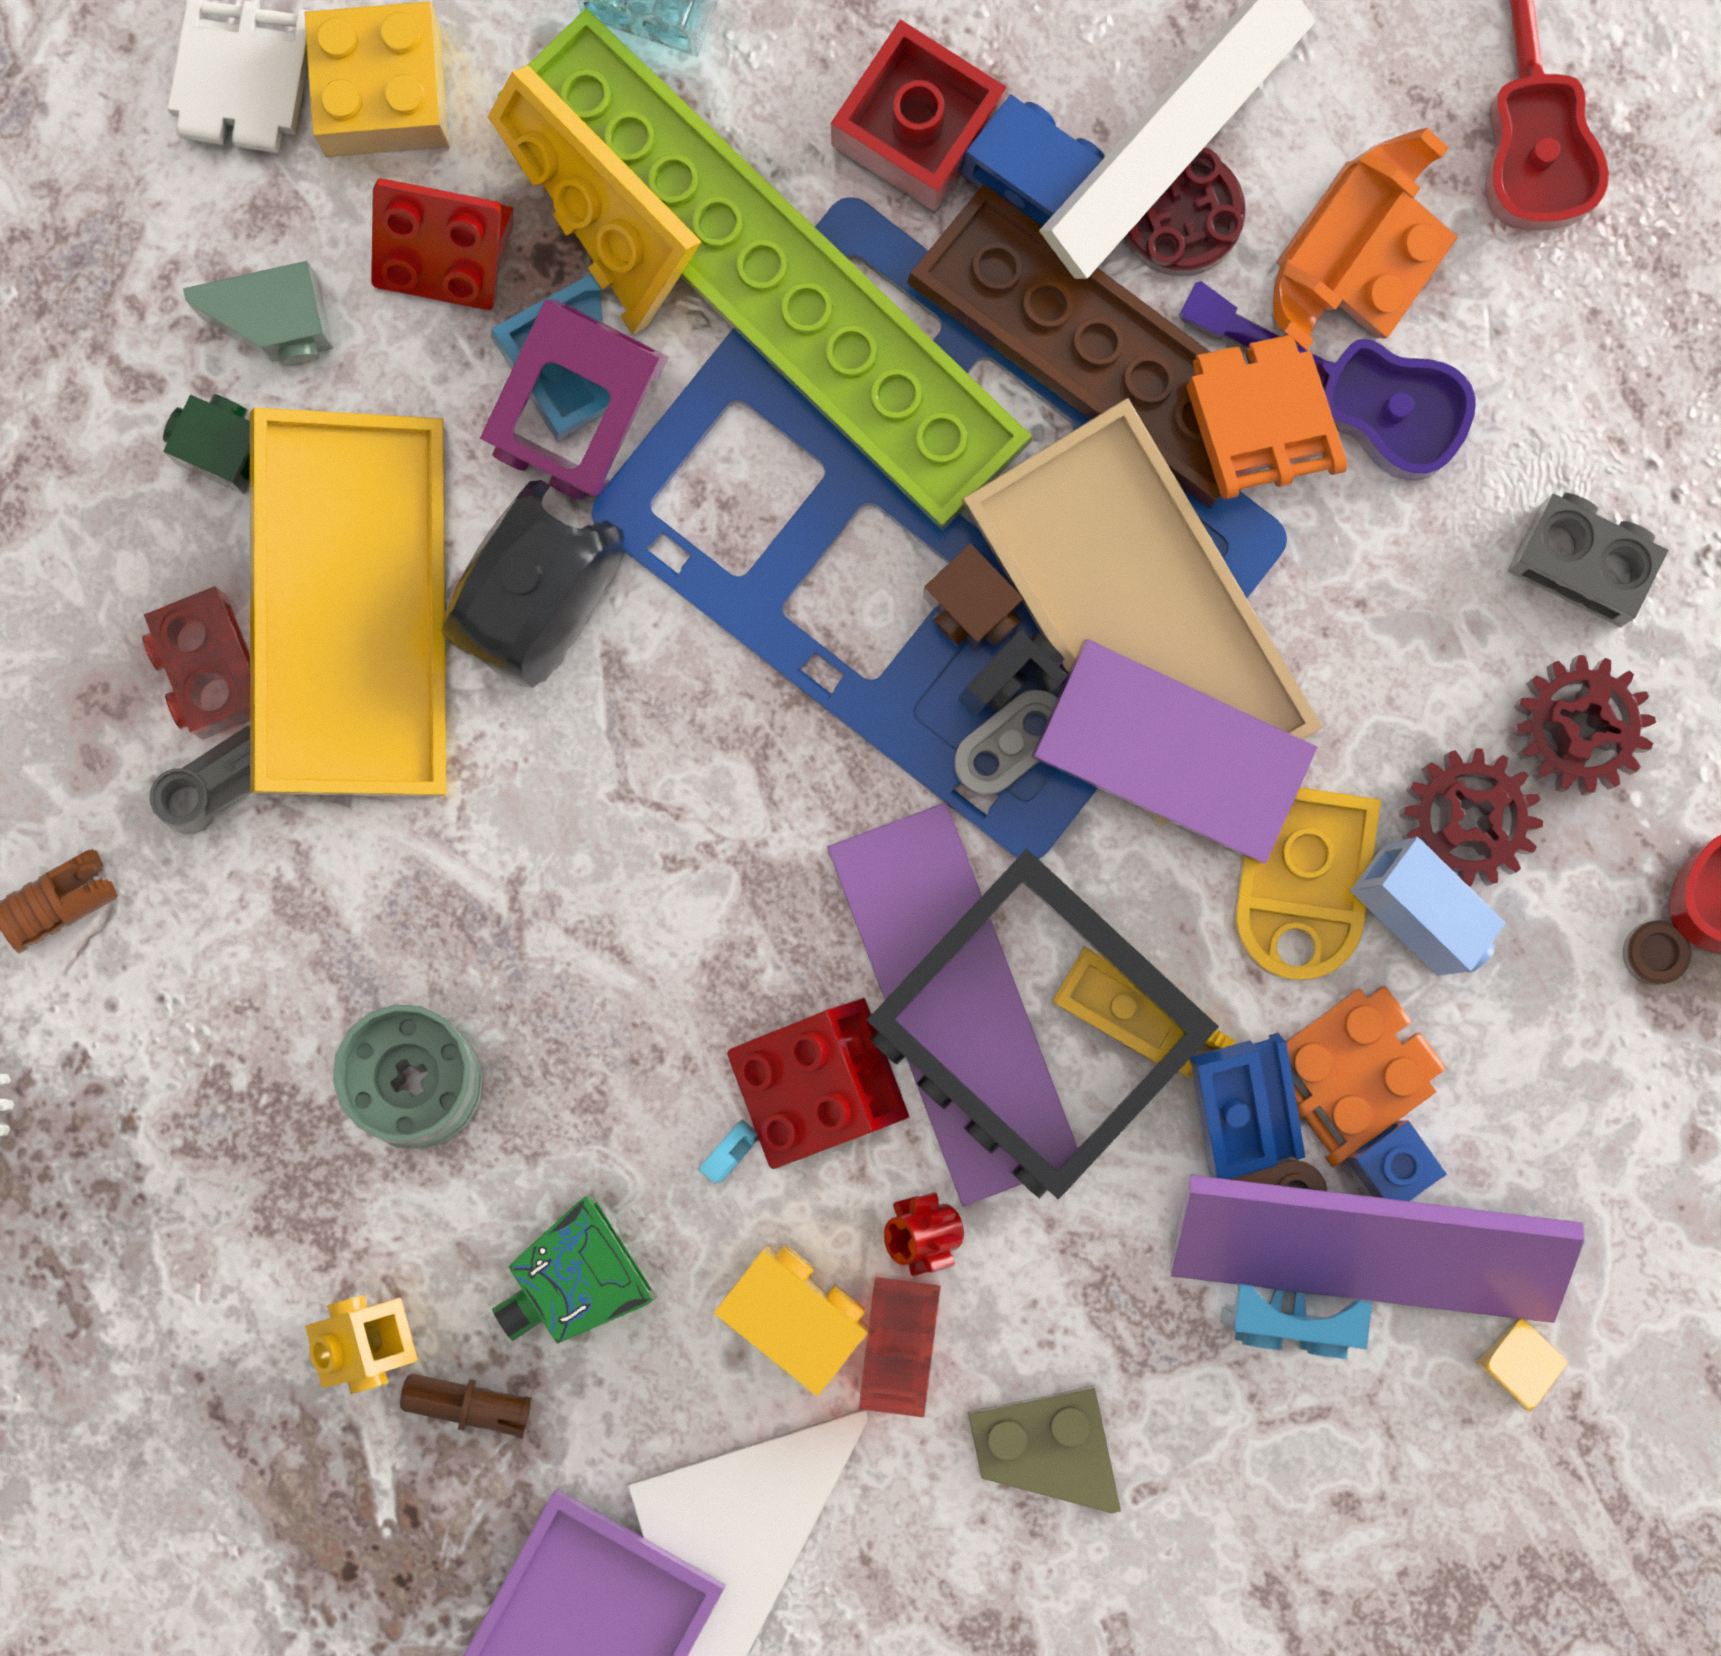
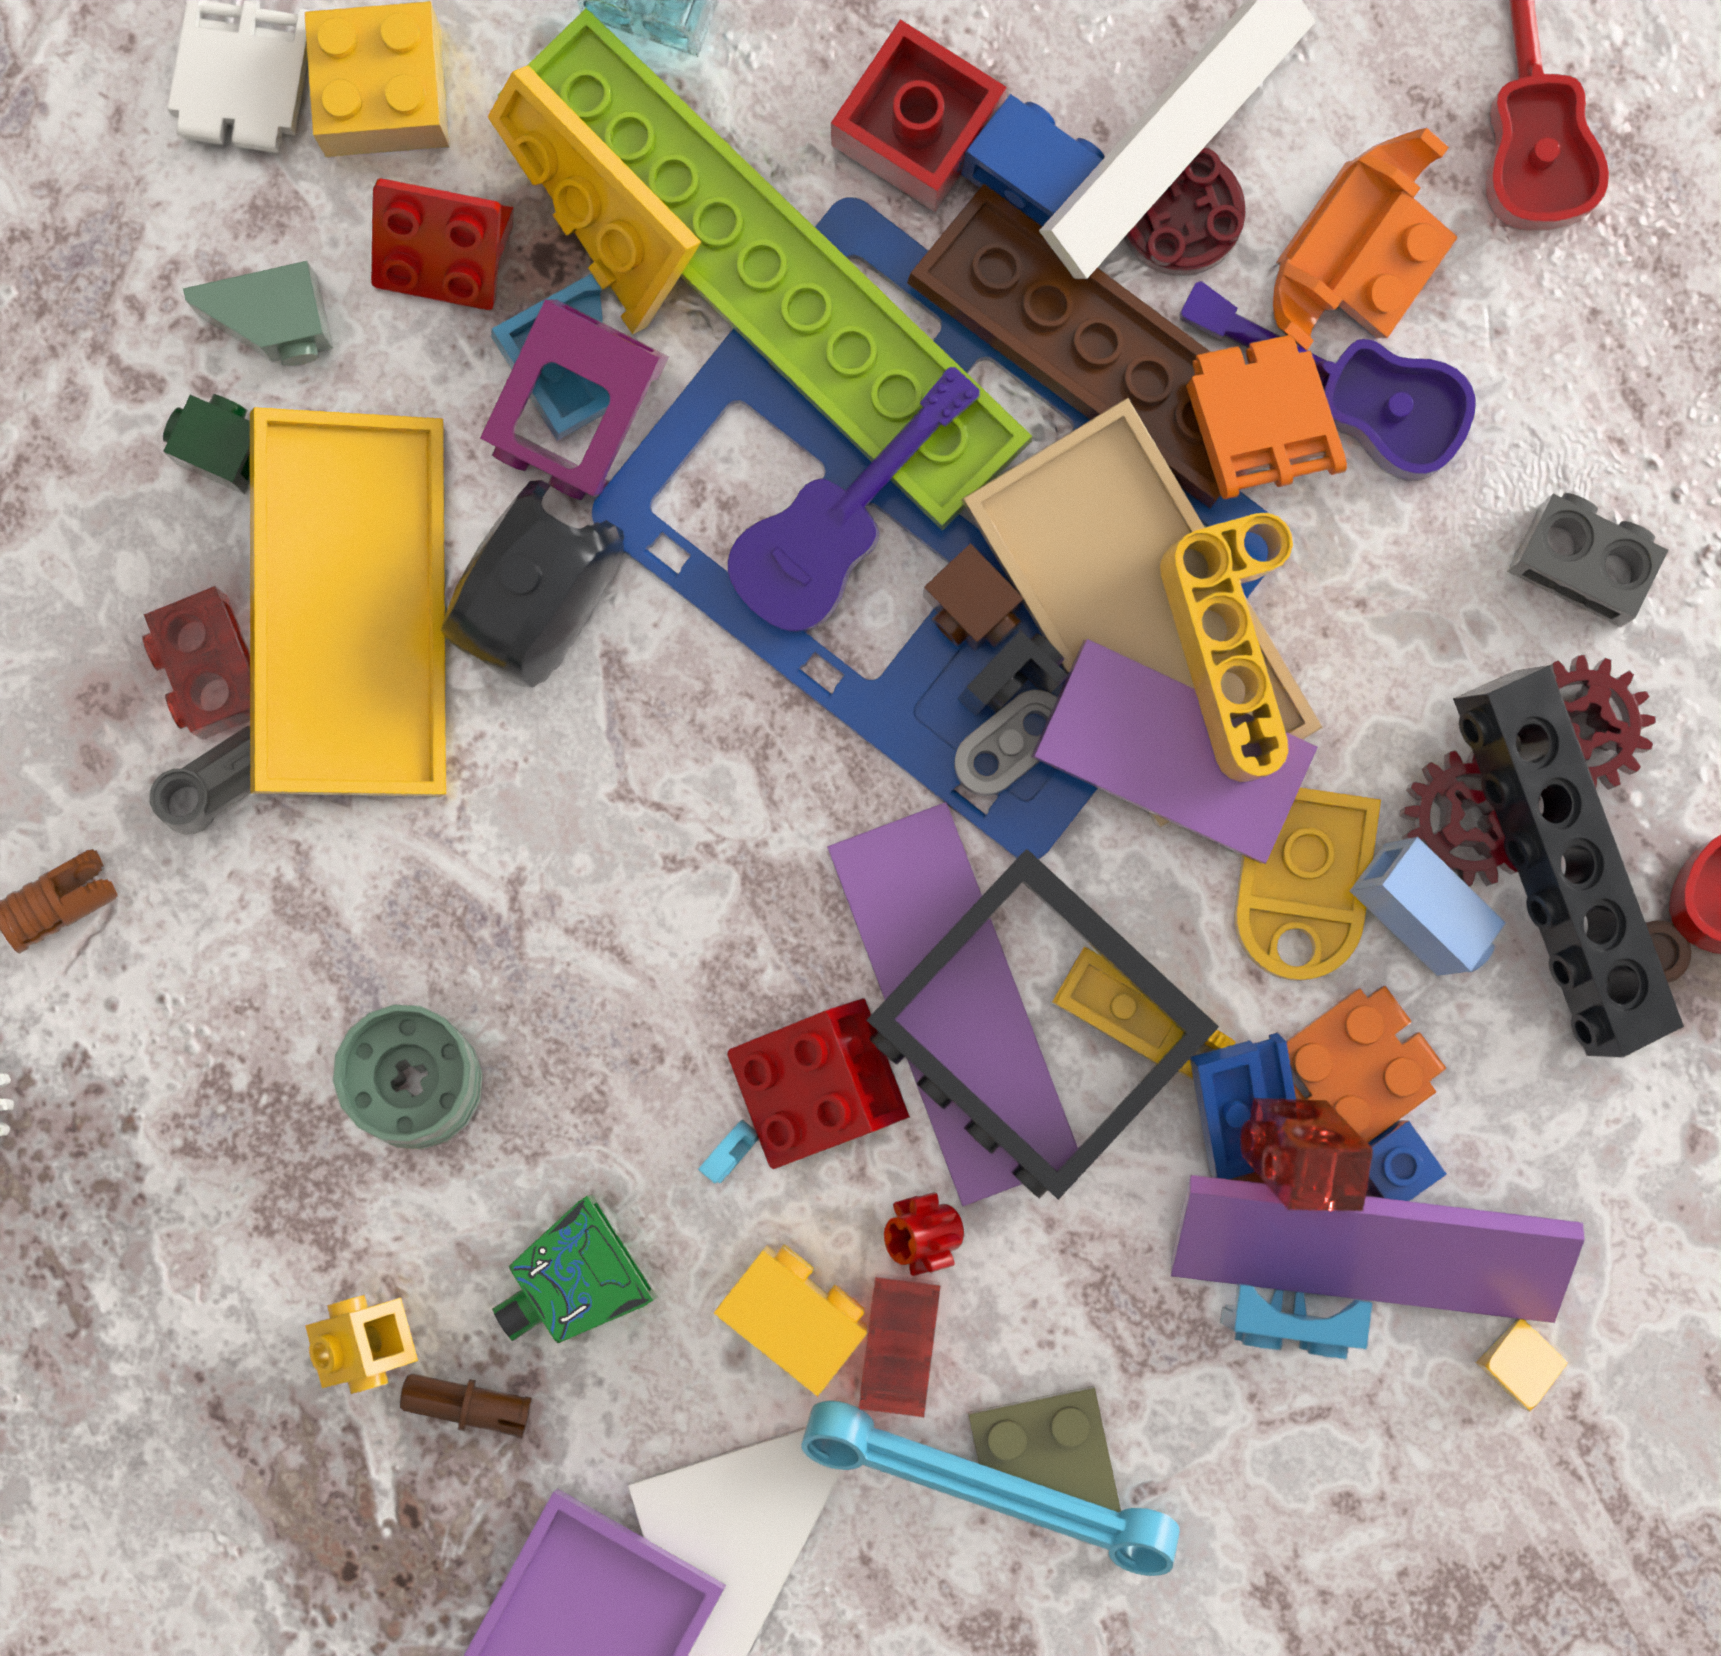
none -> dark purple piece [728,367,980,632]
none -> medium azure piece [801,1401,1180,1576]
none -> yellow beam [1160,513,1293,782]
none -> clear red brick [1240,1098,1373,1211]
none -> black brick [1453,665,1684,1058]

